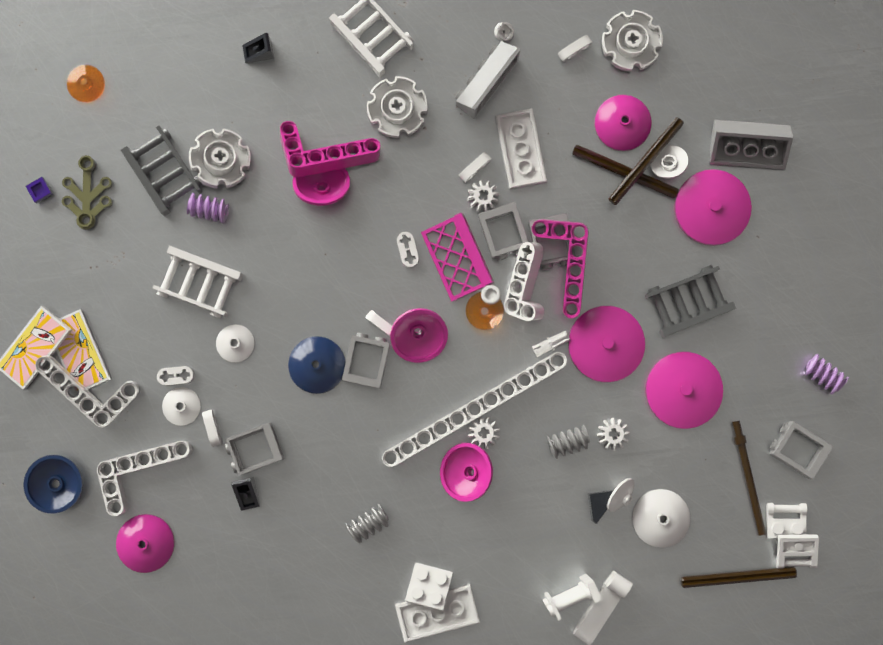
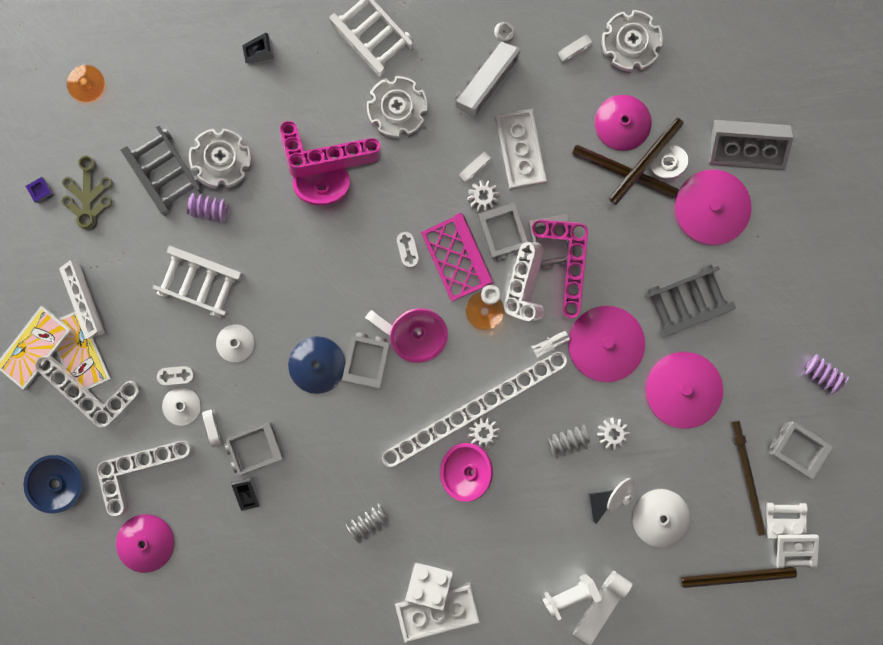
none -> white fence [59,259,105,339]

